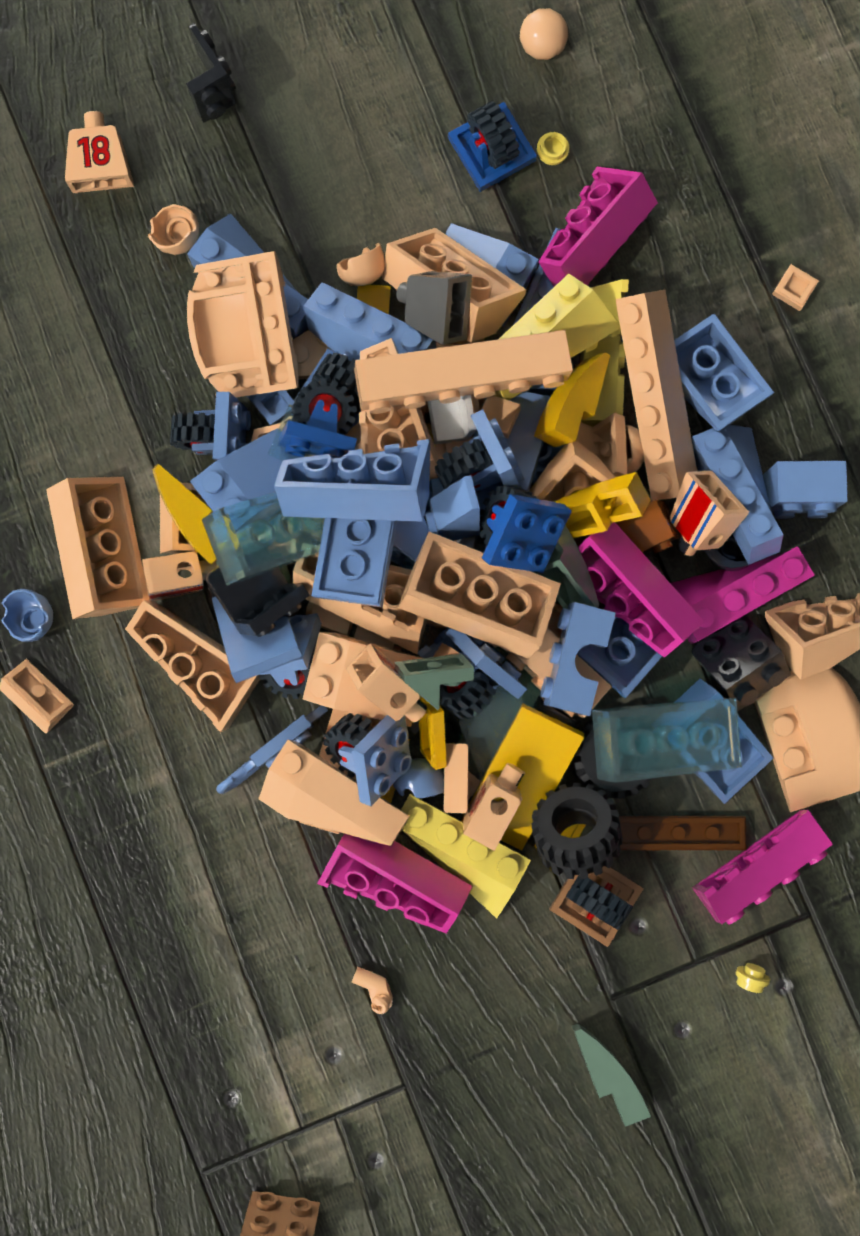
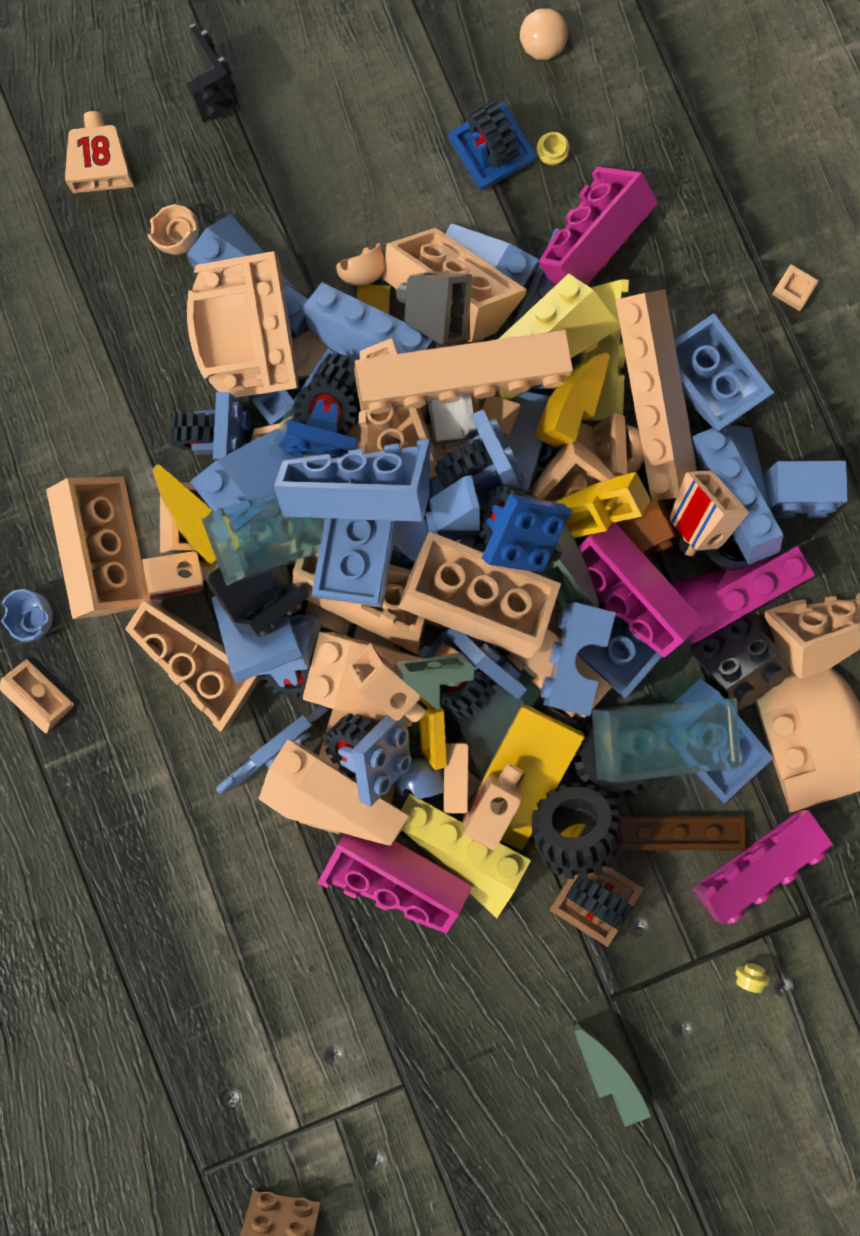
light nougat arm [352,967,393,1014] -> none

